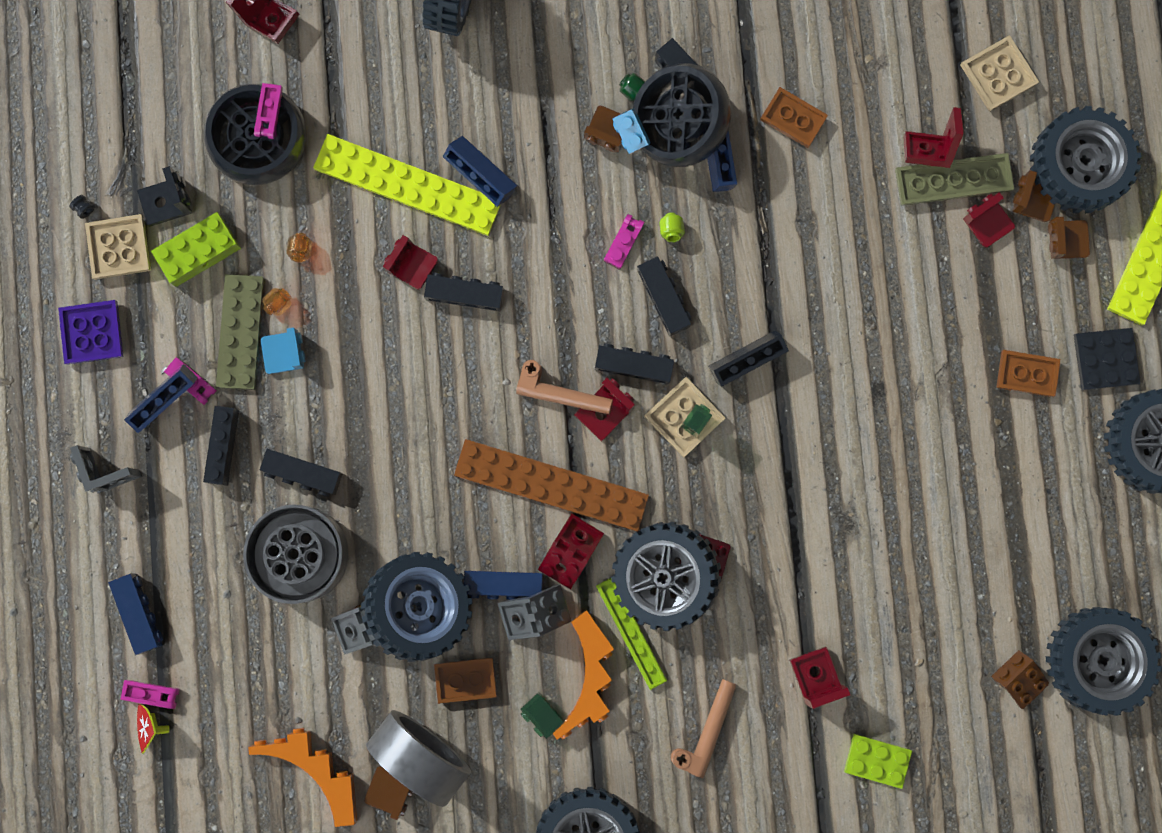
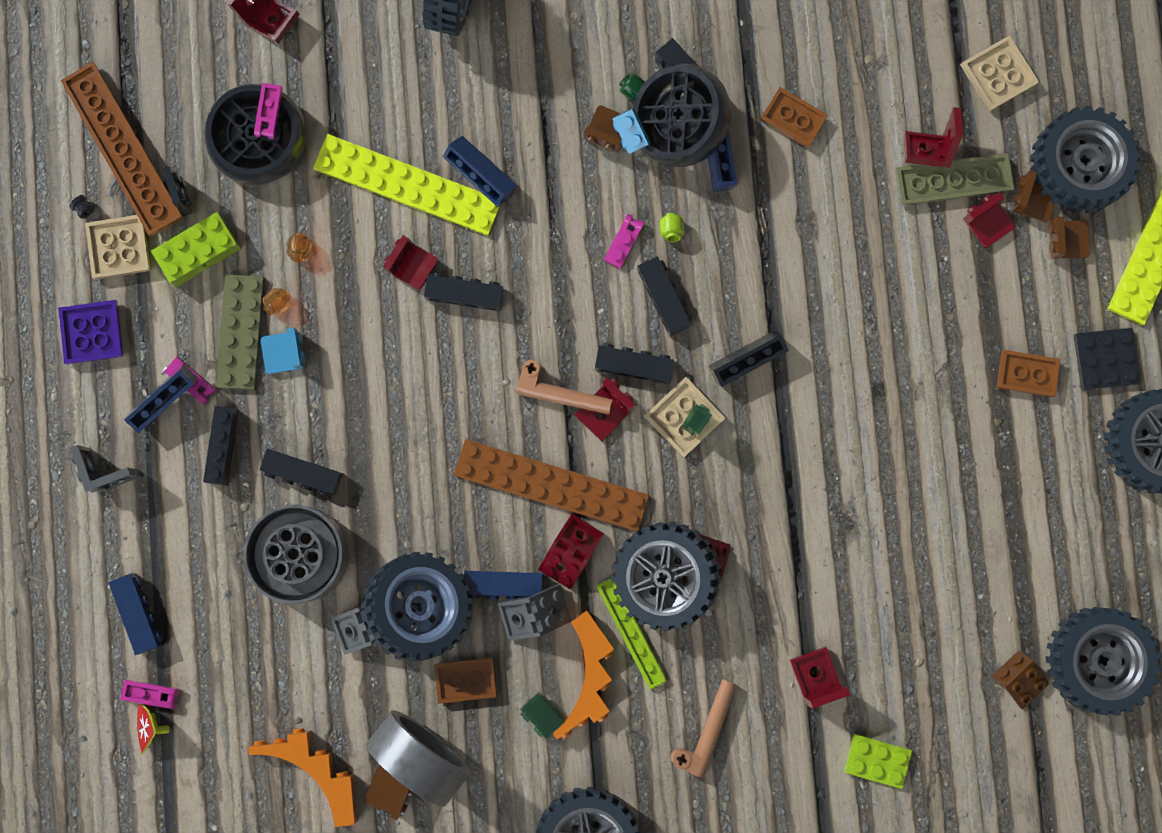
none -> dark orange plate [60,62,184,237]

